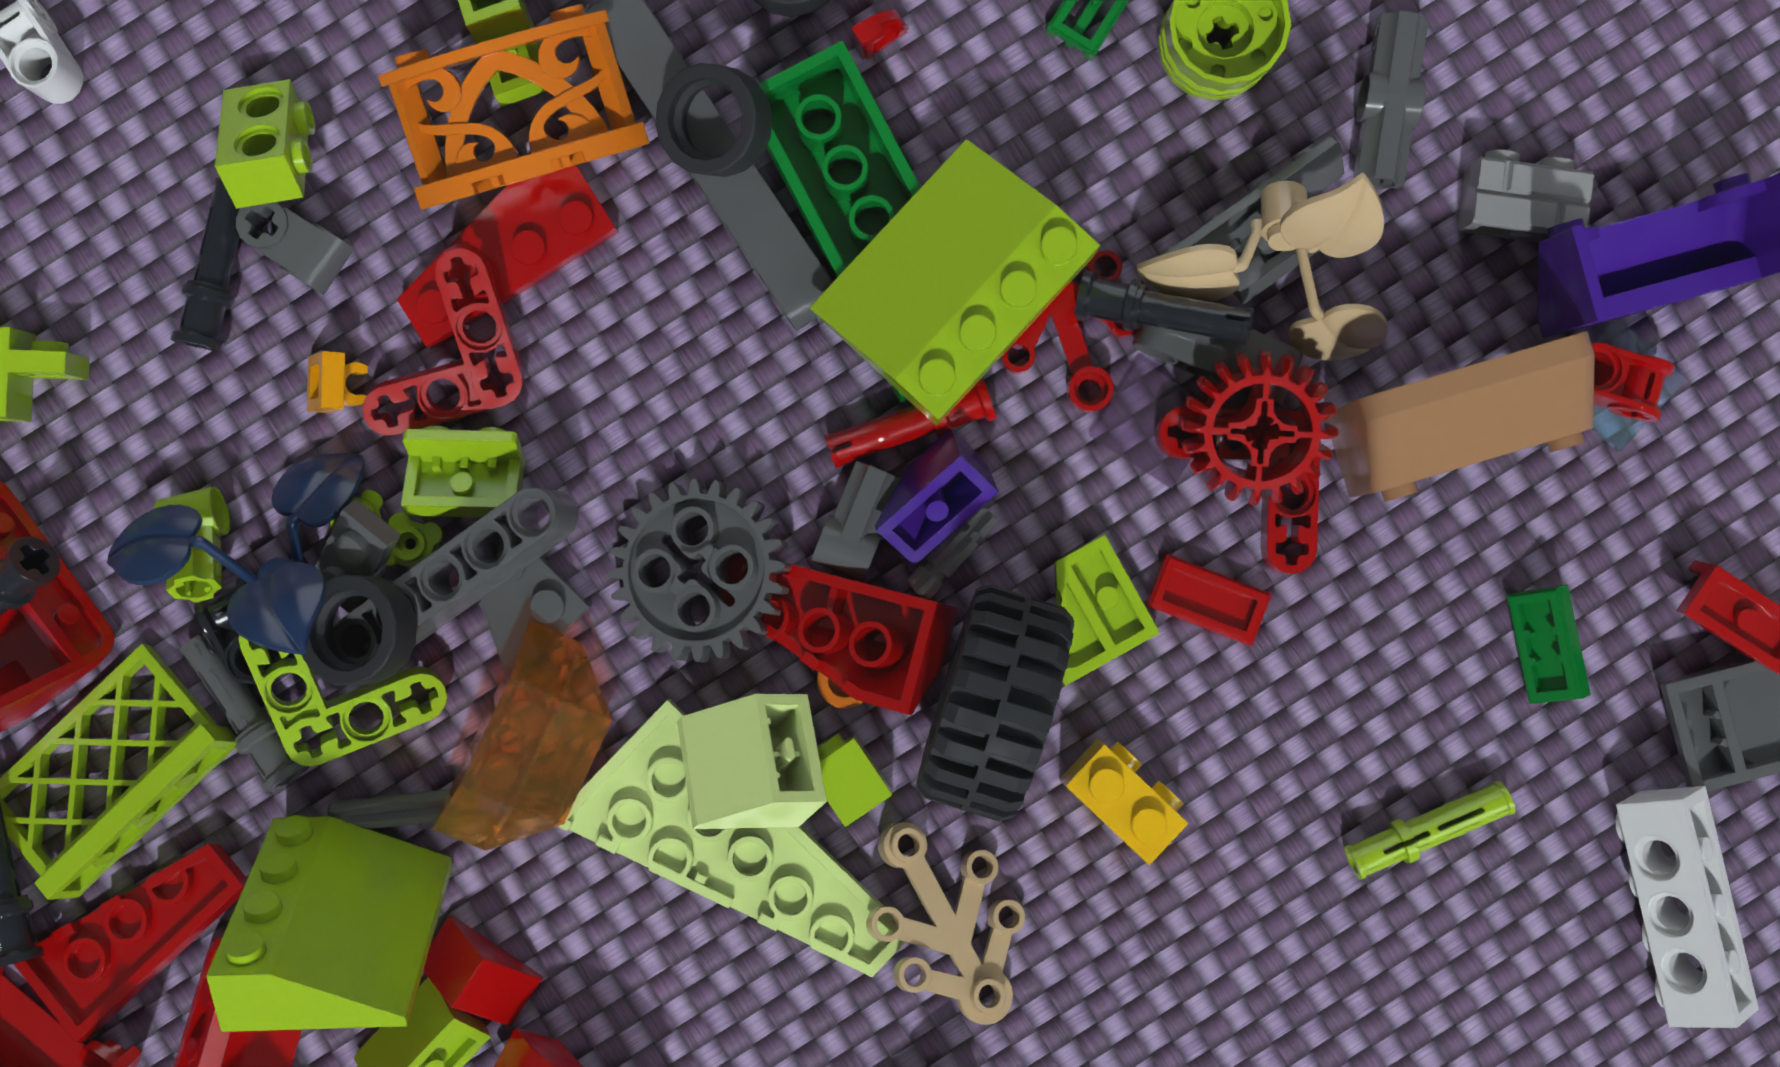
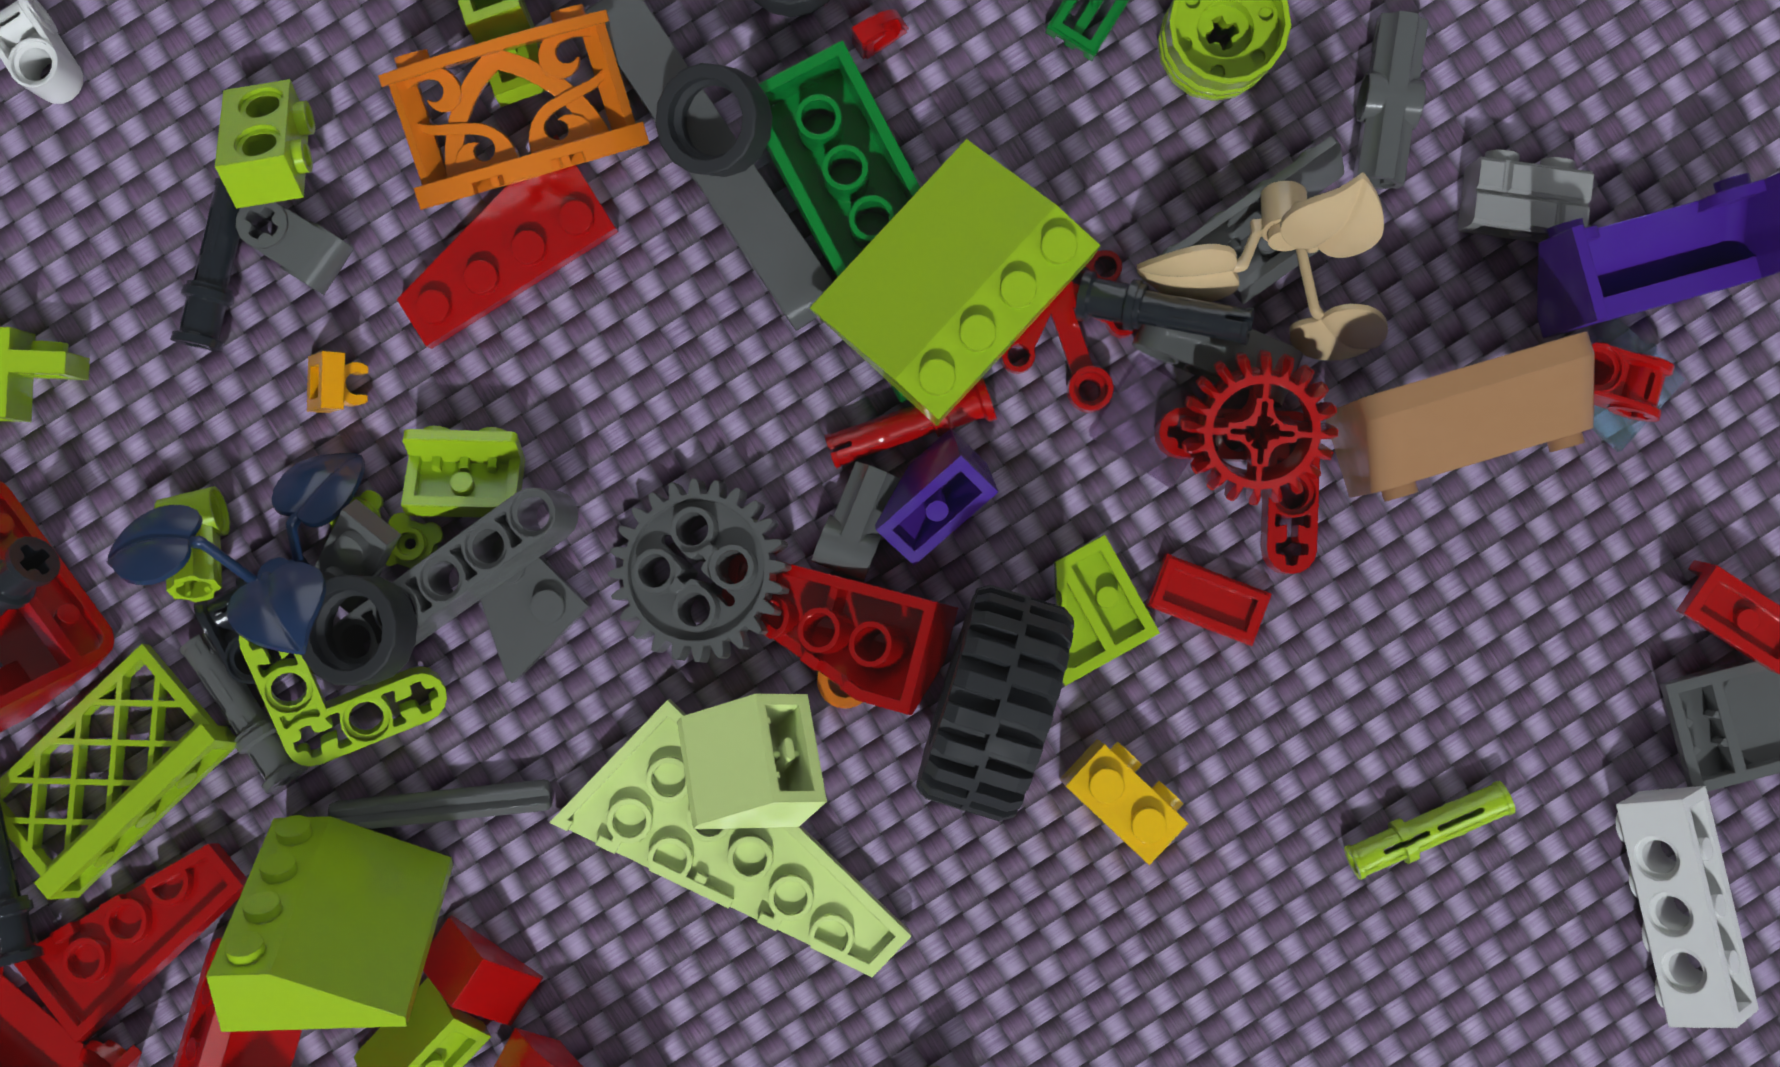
red beam [362,244,525,436] -> none
clear orange wedge [432,620,612,851] -> none
lime brick [817,733,893,827] -> none
tan plant [866,822,1025,1025] -> none
light grey axle [907,506,997,600] -> none
green plate [1506,584,1591,704] -> none

